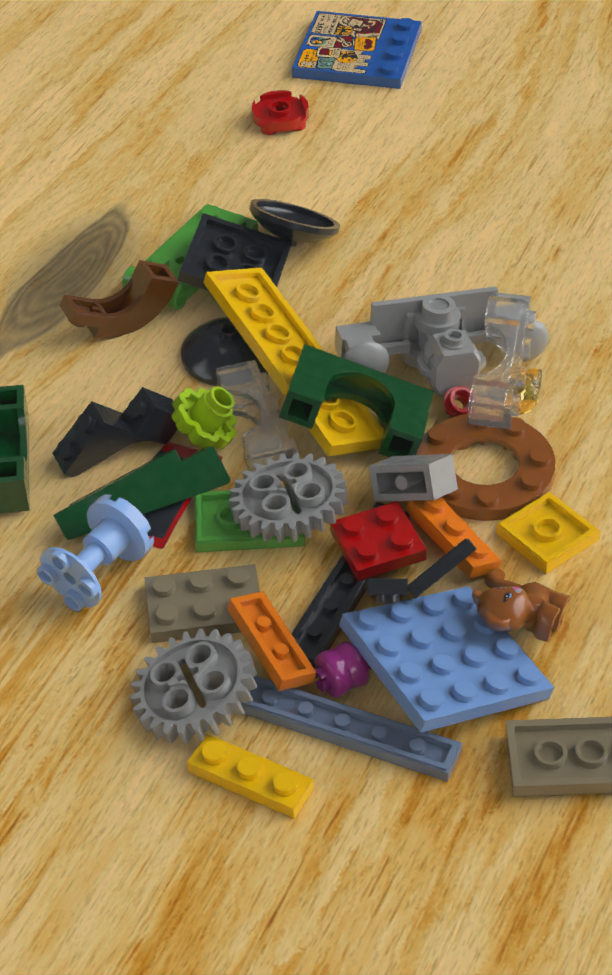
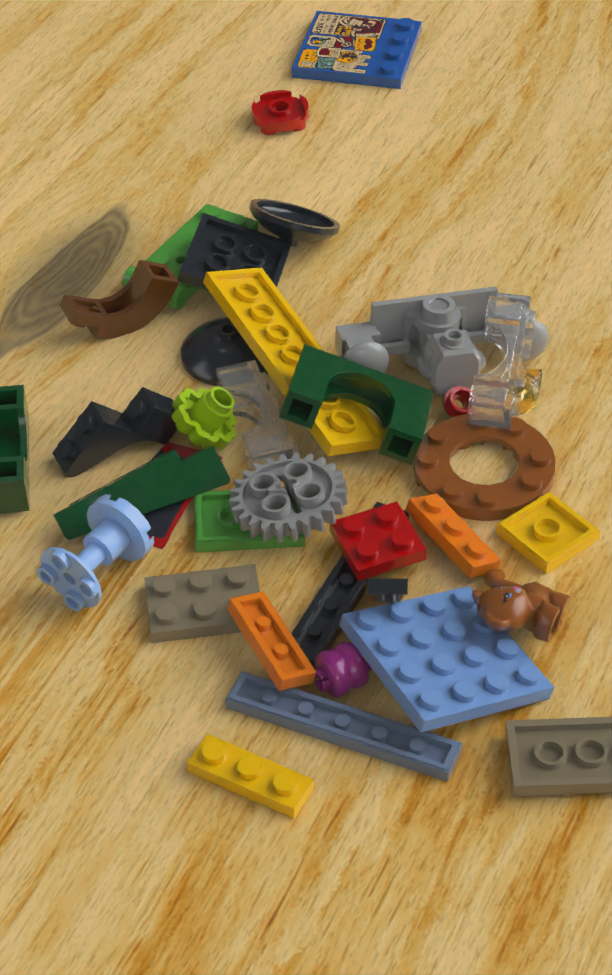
light grey gear [130,629,257,744] -> none
light grey brick [369,454,458,501] -> none
black tile [408,538,477,598] -> none

